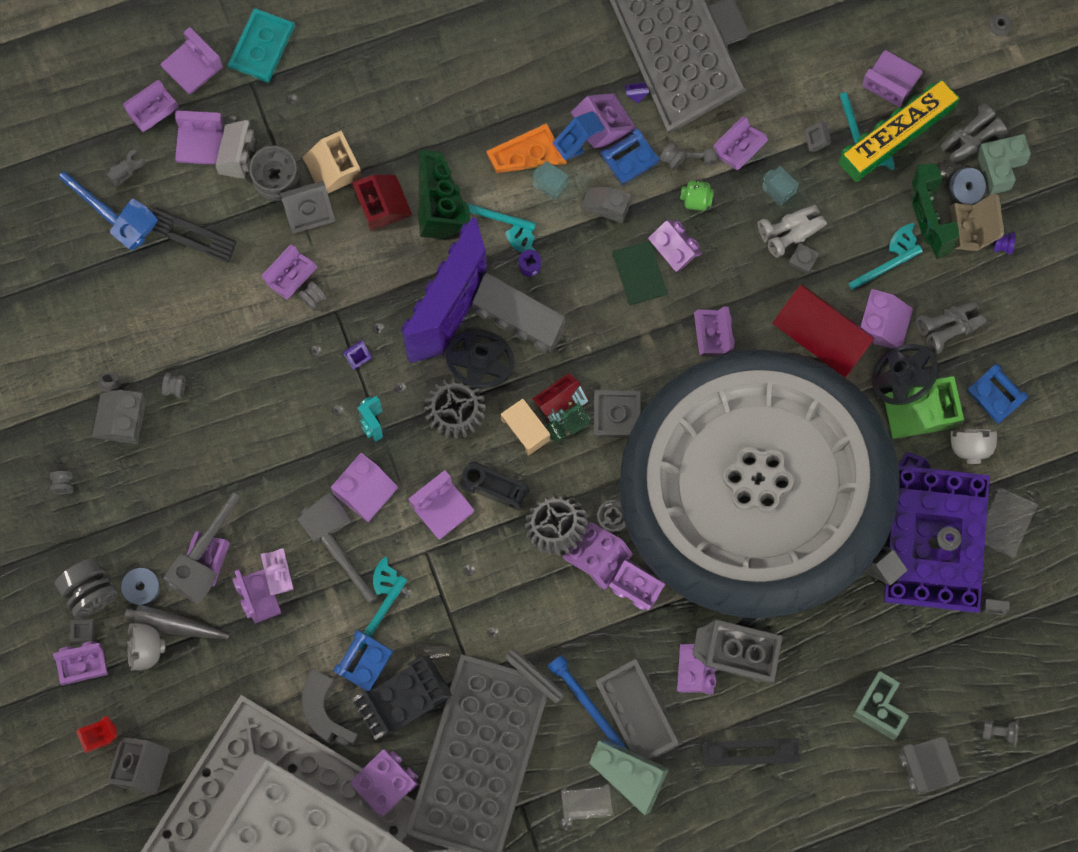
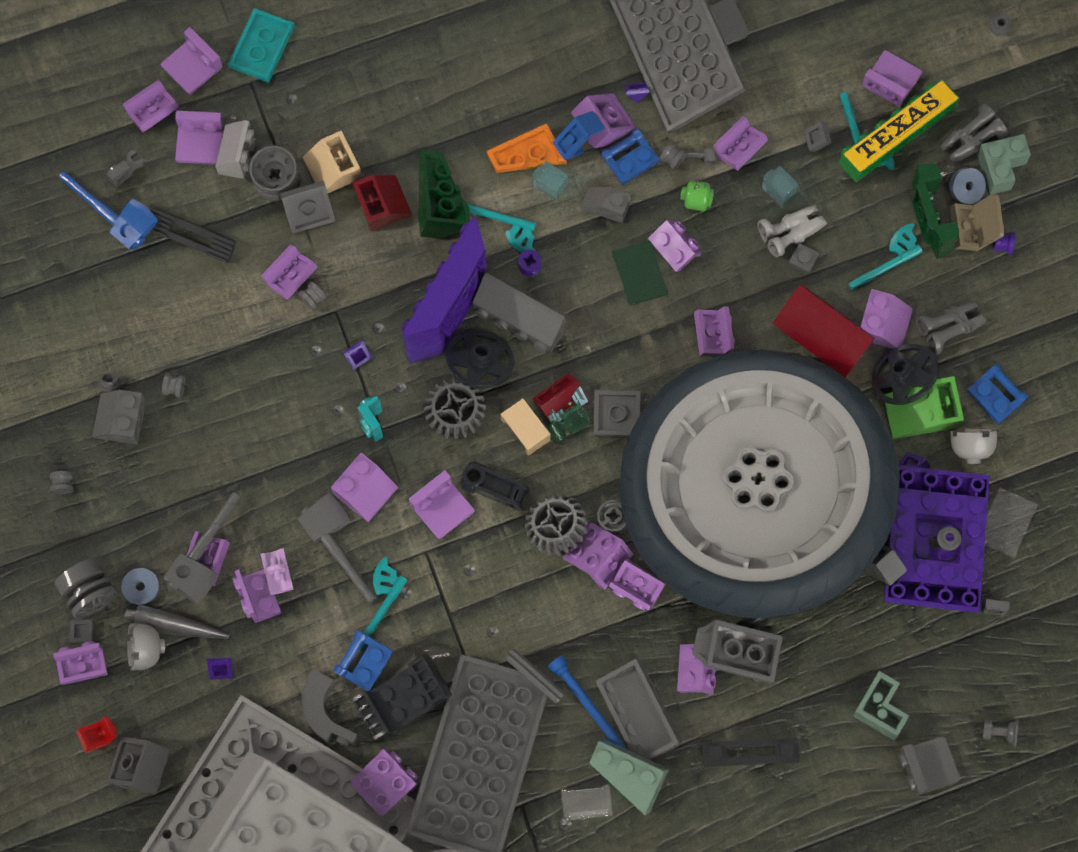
none -> dark purple slope [207,657,233,679]

